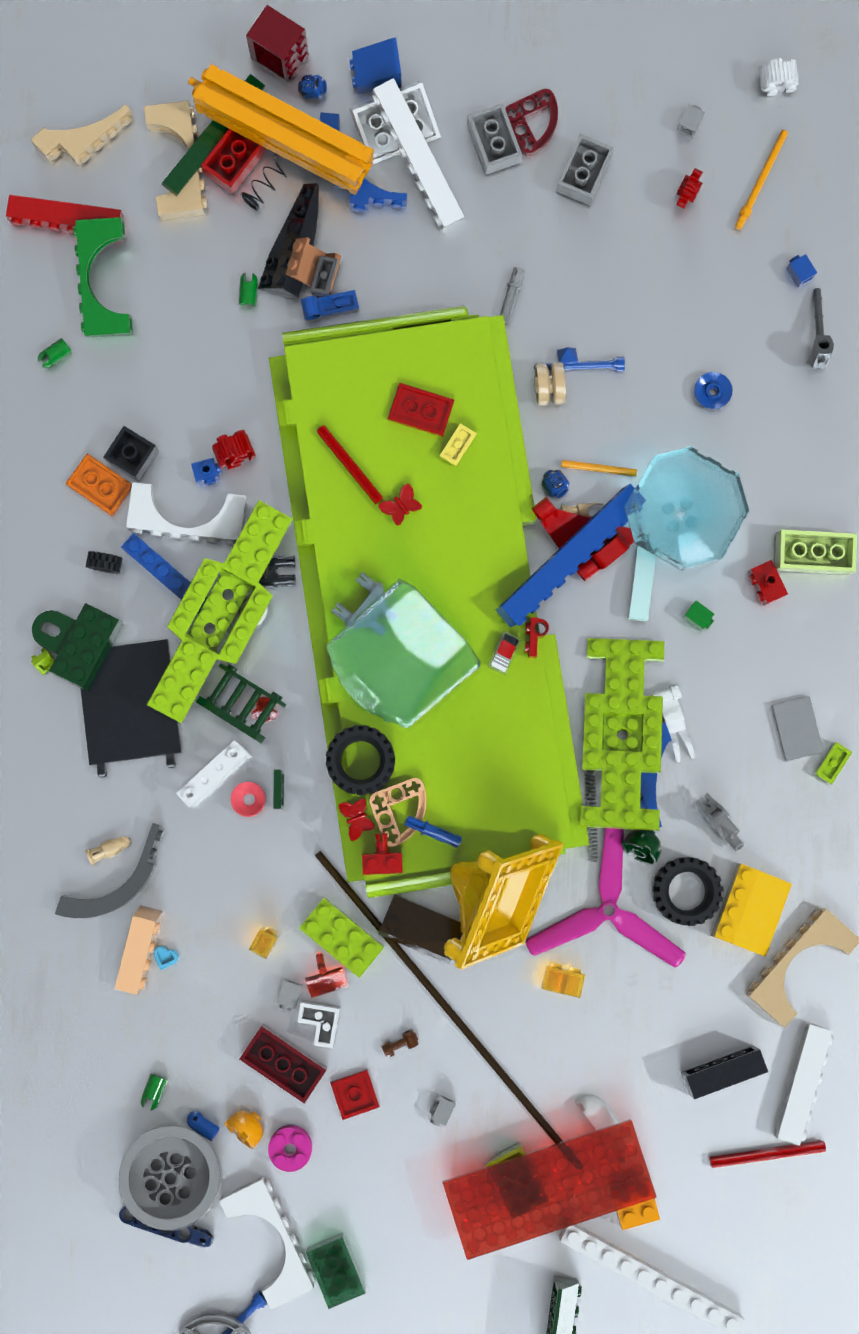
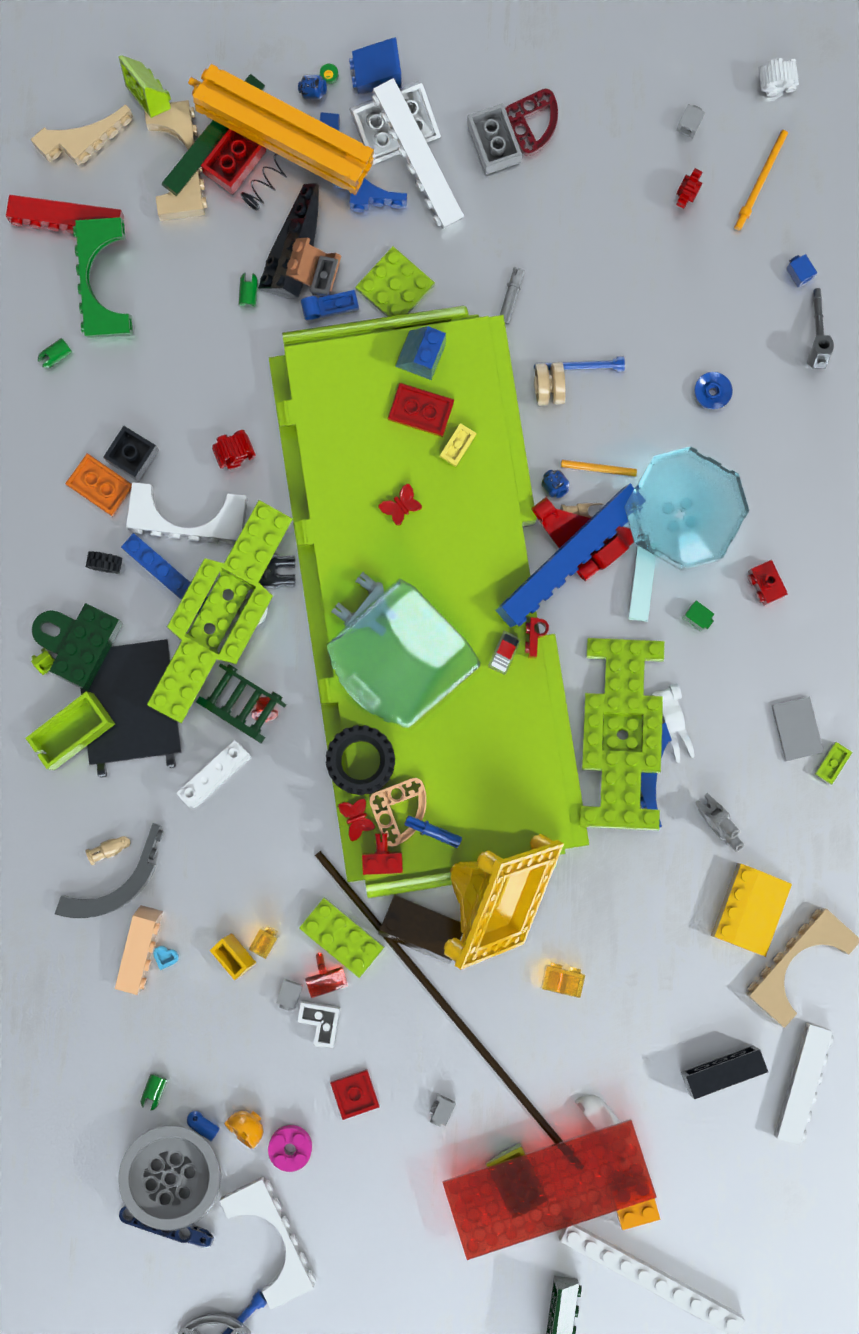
blue brick [191,458,222,486] -> none
coral piece [230,782,266,817] -> none
dark red brick [239,1024,327,1104] -> none
dark red container [246,5,309,82] -> none
dark green tile [273,770,284,810] -> none
clear green brick [306,1232,366,1309] -> none
red axle [317,425,383,504] -> none
reddish brown bar [381,1029,419,1057] -> none
dark pink piece [526,828,686,968] -> none
light grey brick [556,133,614,206] -> none
blue slope [557,347,578,365] -> none
light grey piece [584,770,599,862] -> none
dark green cylinder [621,830,662,865] -> none
black tyre [652,857,724,926] -> none
red axle [710,1141,826,1168] -> none
yellowish green brick [775,529,857,575] -> none
none -> lime piece [26,691,115,770]
none -> lime slope [118,55,171,118]
none -> yellow brick [210,933,256,980]
none -> green tile [320,63,339,84]
none -> lime plate [355,246,435,317]
none -> blue slope [396,326,446,380]

